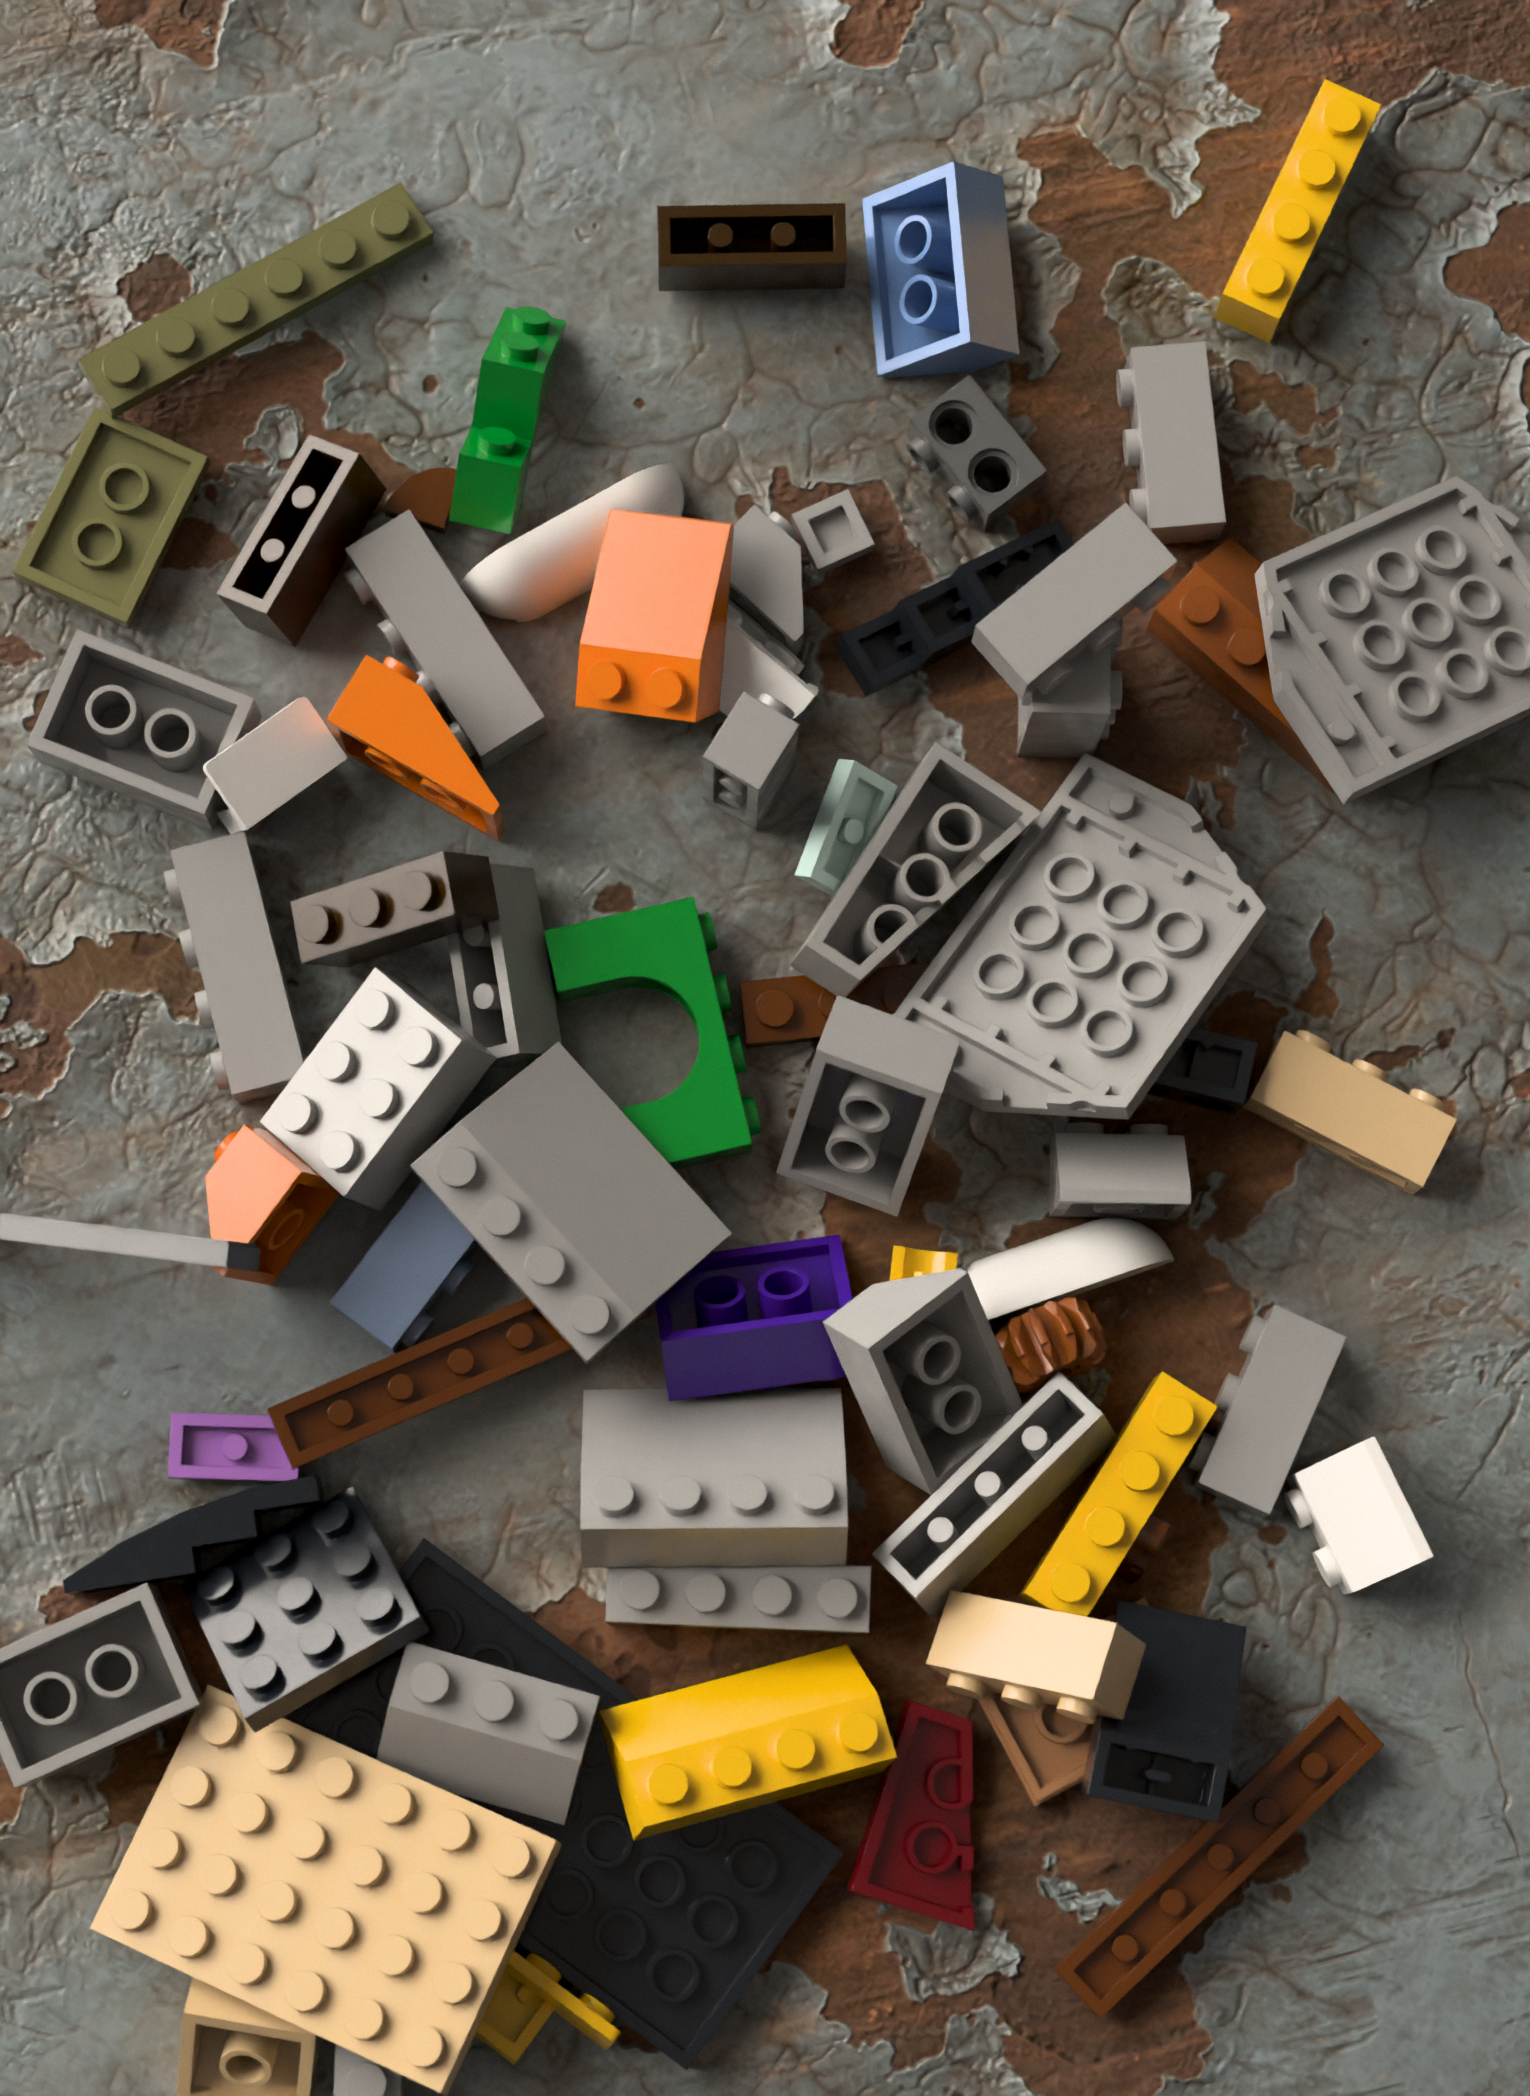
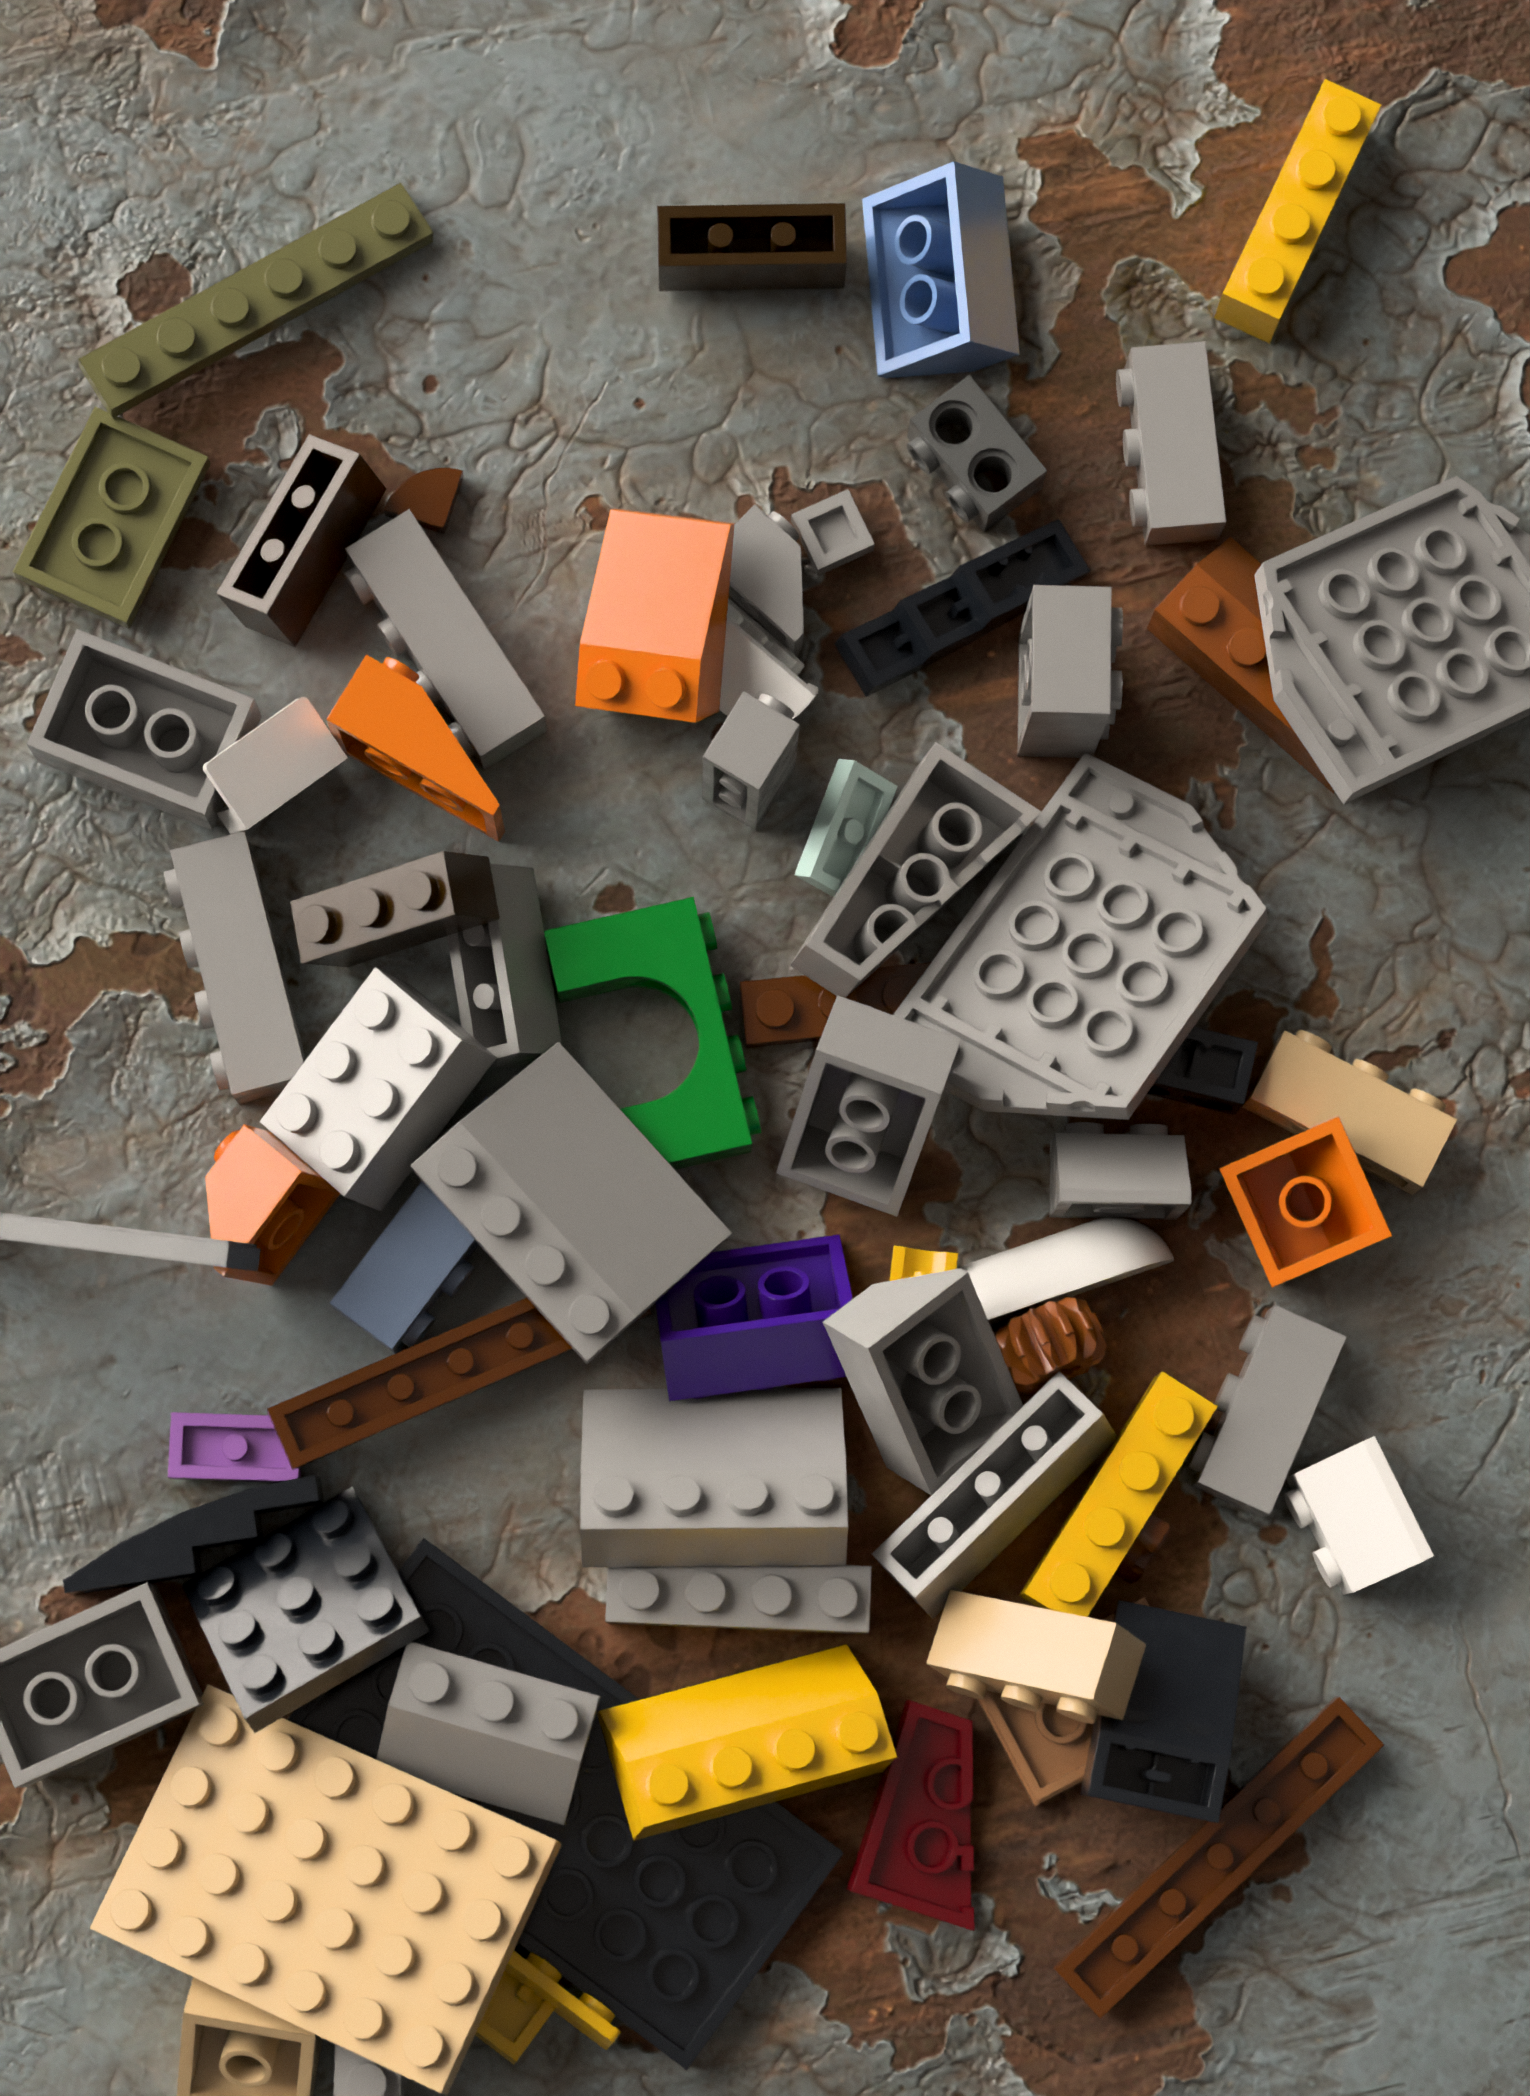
green arch [449,307,566,534] -> none
white brick [460,464,684,622] -> none
light grey brick [971,502,1177,701] -> none
none -> orange slope [1219,1116,1392,1287]

